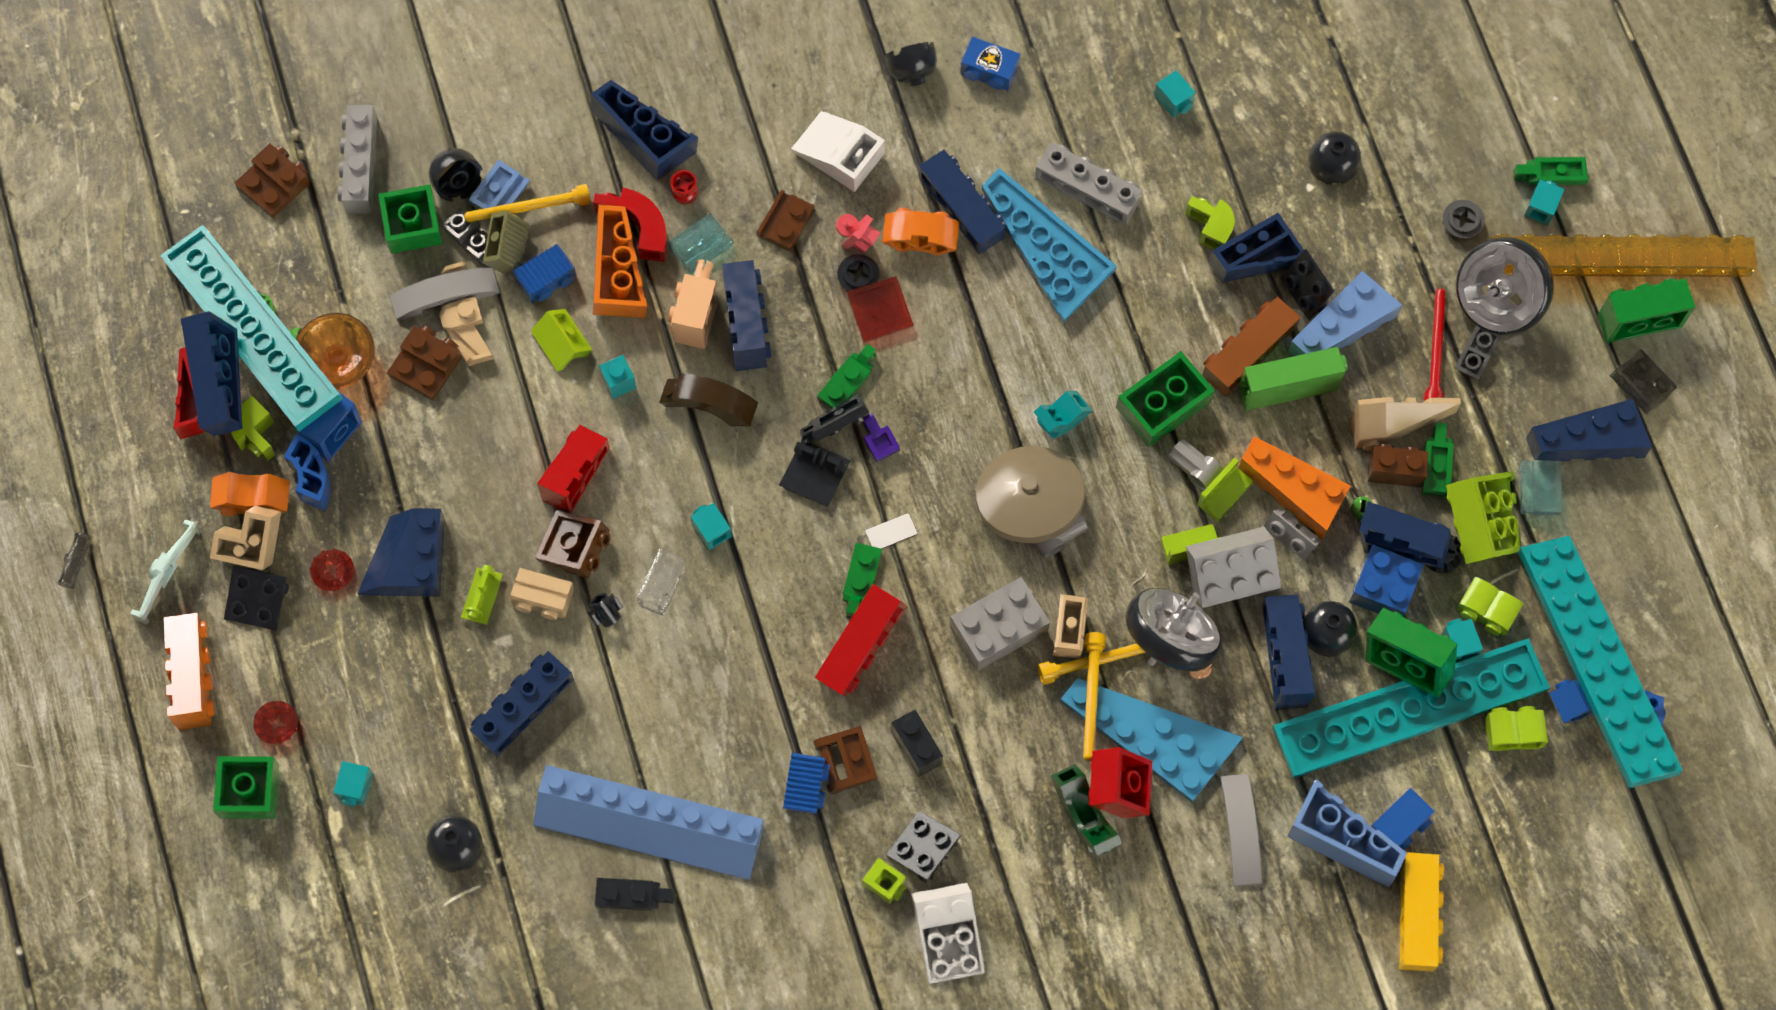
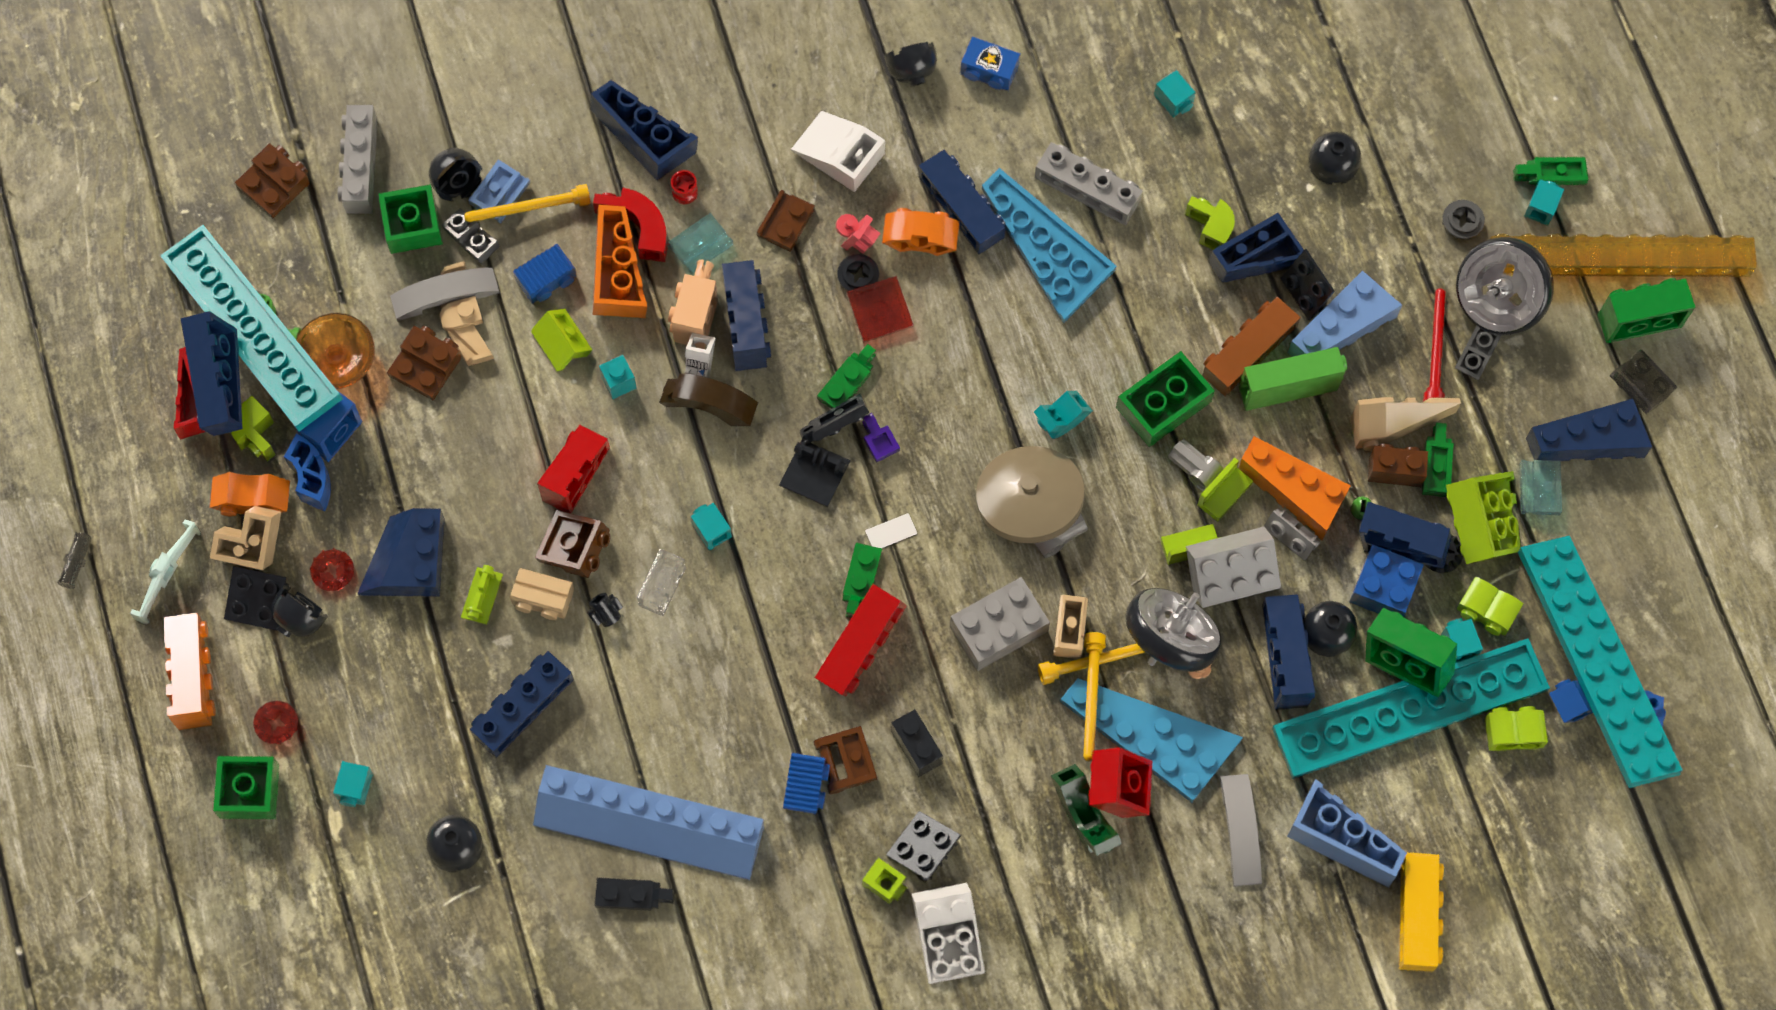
olive brick [483,211,530,274] -> none
blue brick [1371,787,1435,850] -> none
none -> black cylinder [271,585,328,637]
none -> white leg [685,333,715,378]

